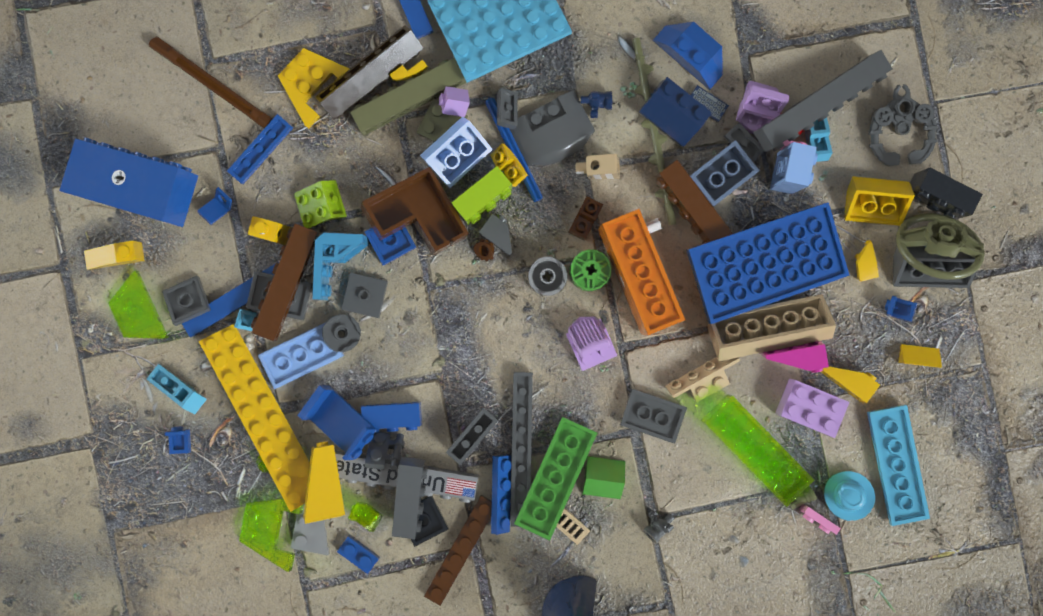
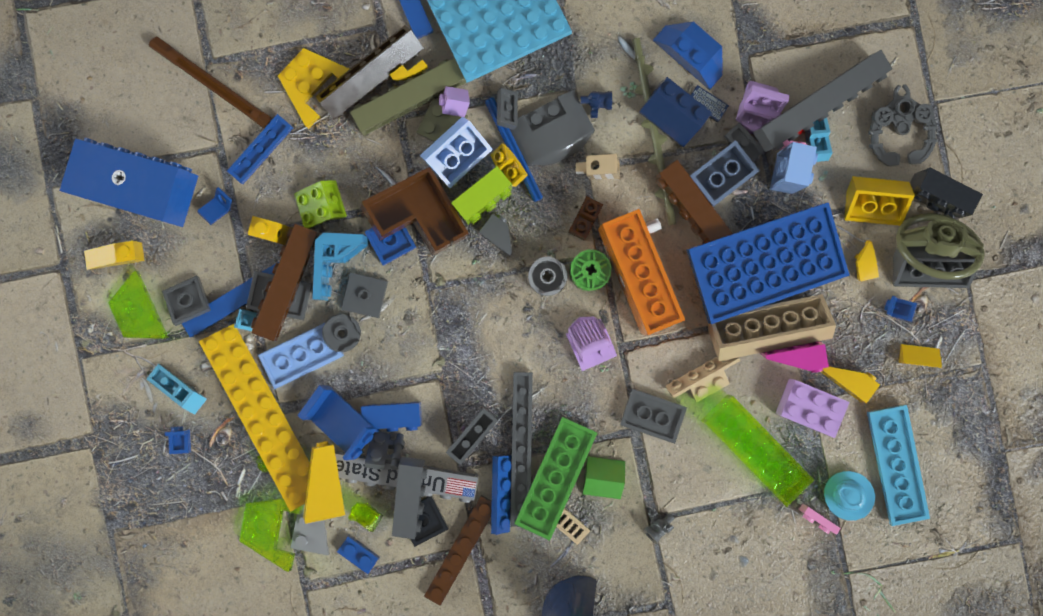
reddish brown animal [474,239,495,262] -> none
olive pin [786,486,817,510] -> none

